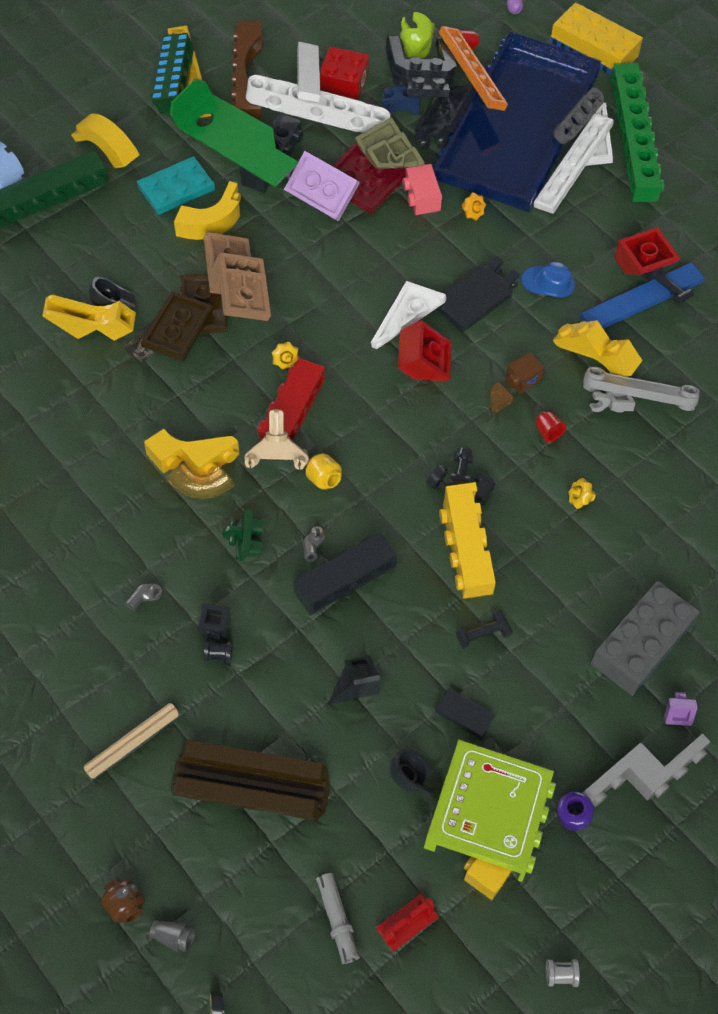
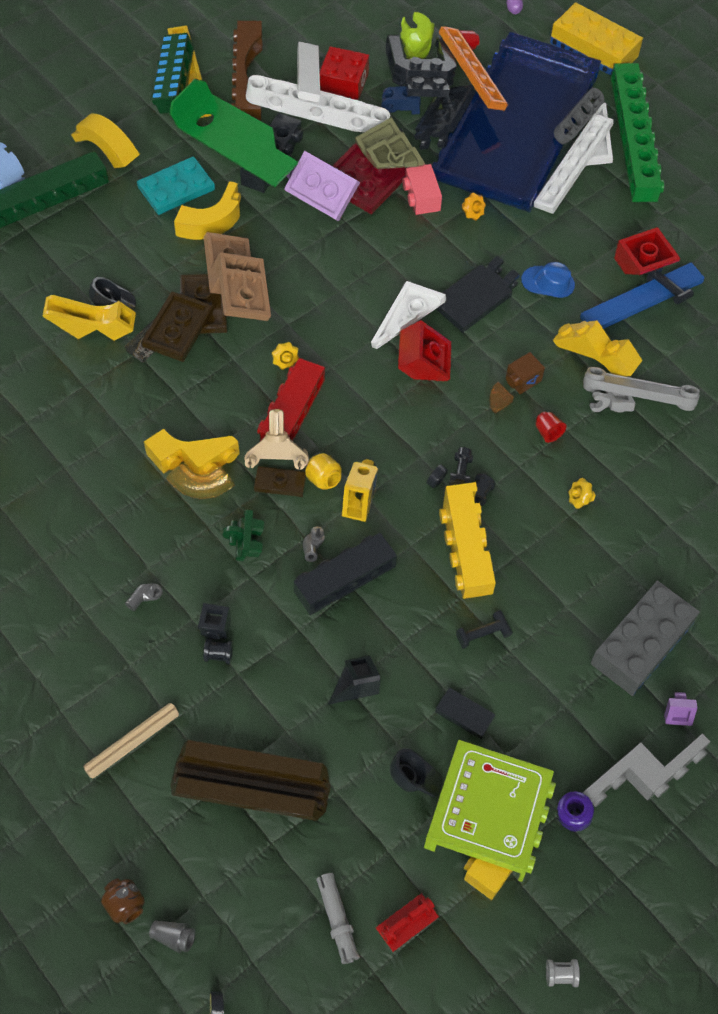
none -> dark brown plate [254,466,306,497]
none -> yellow torso [342,459,378,522]

